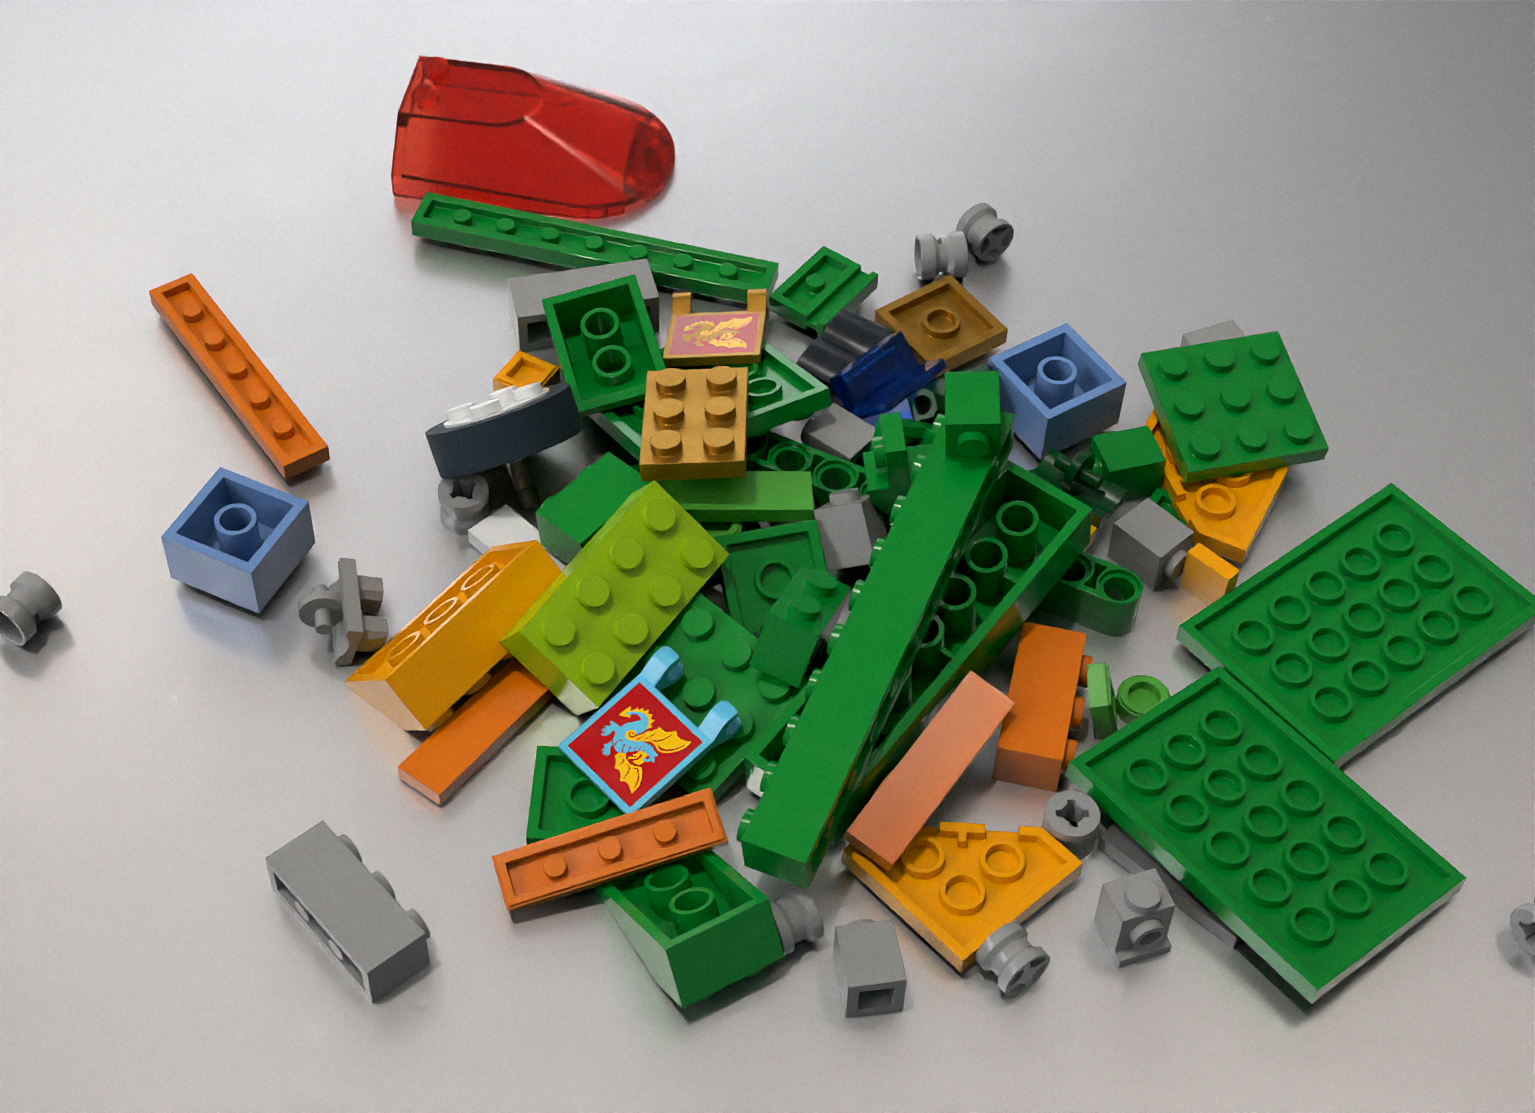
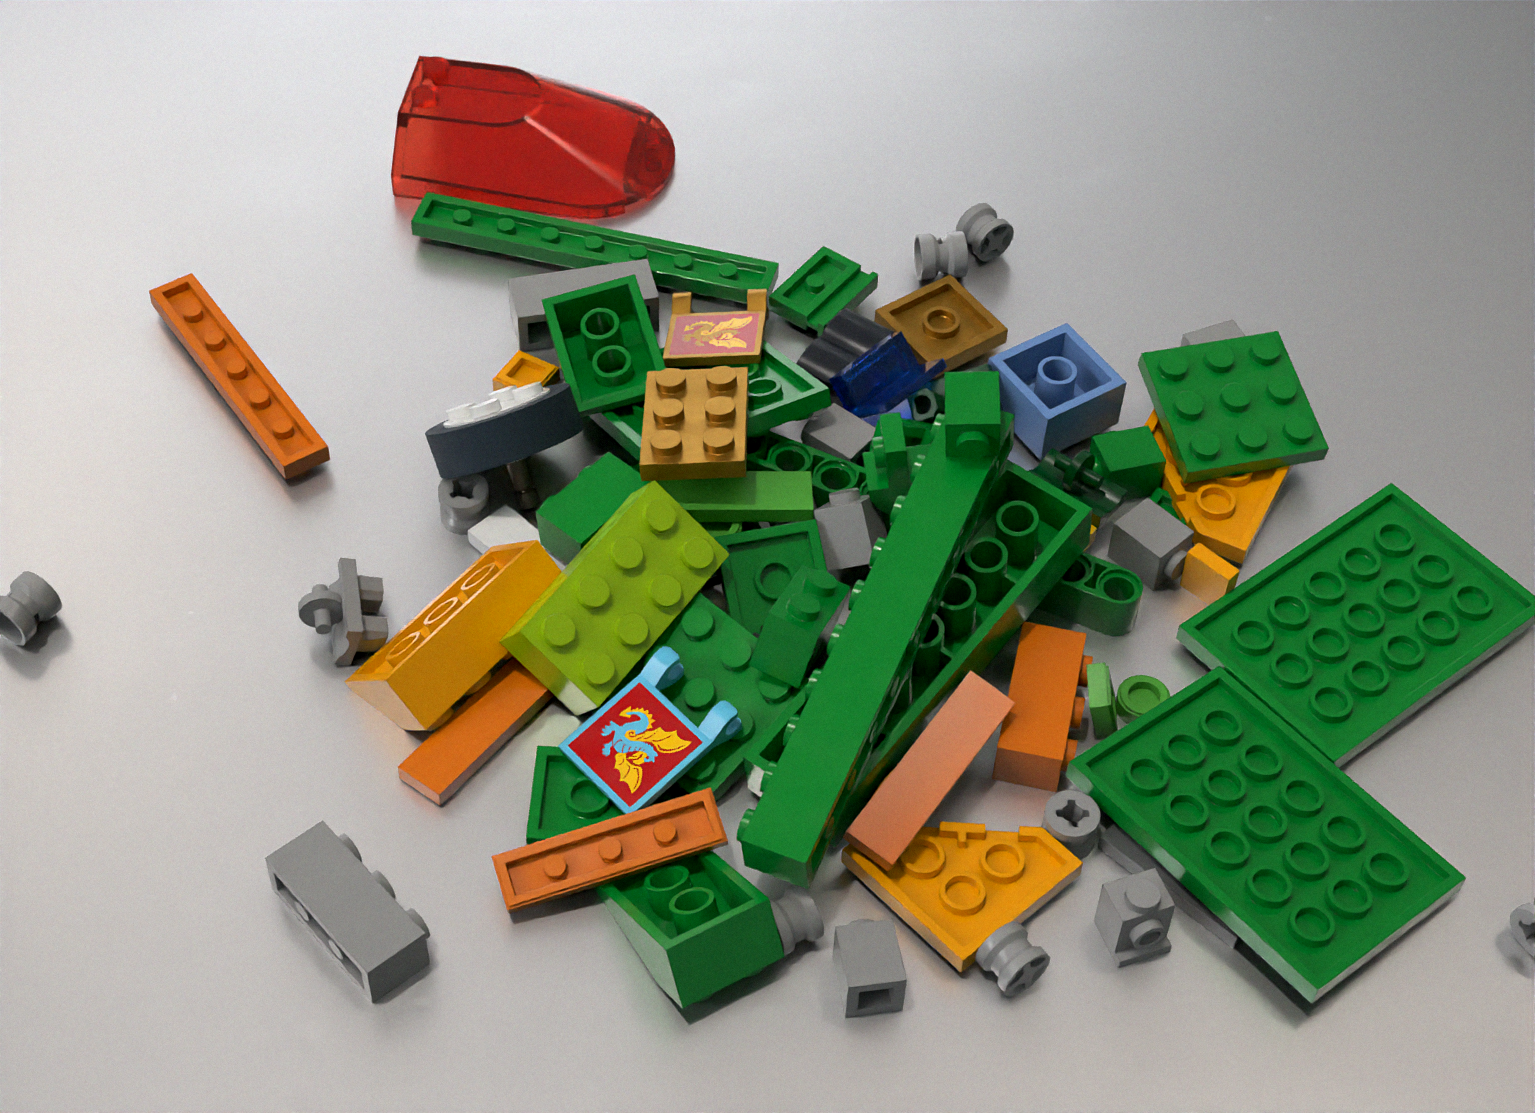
medium blue brick [161,467,316,614] -> none

